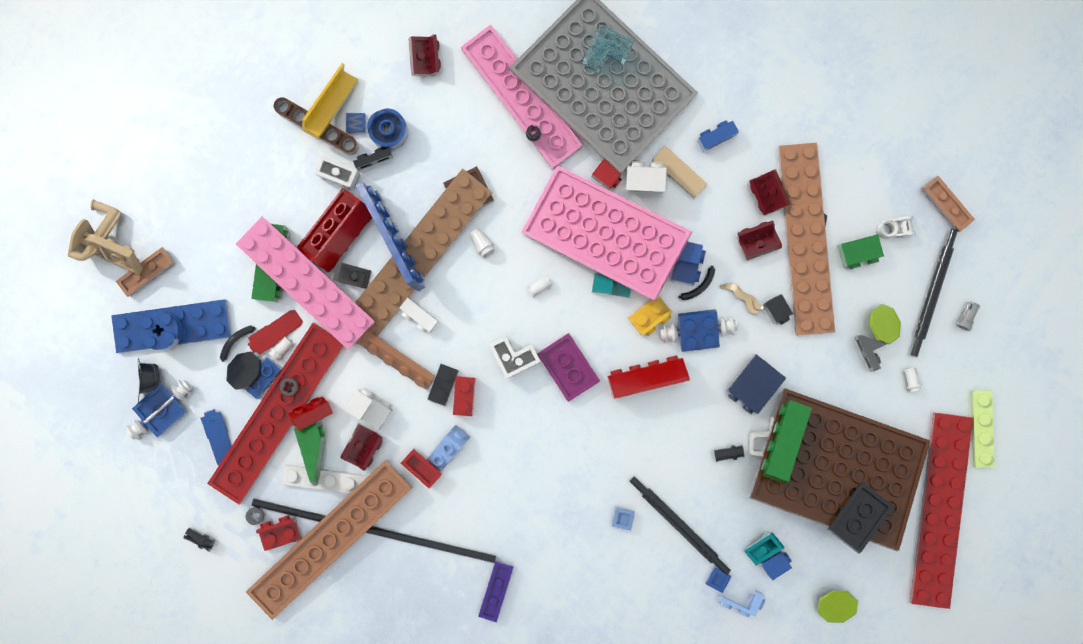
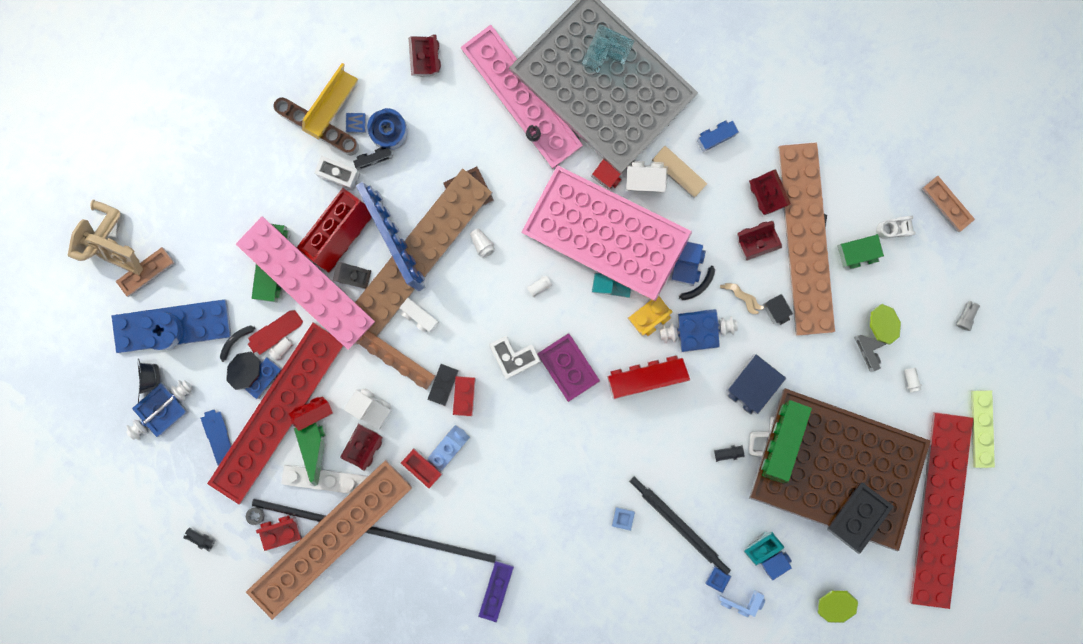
dark grey bush [280,378,299,396] -> none
black axle [910,228,958,357] -> none

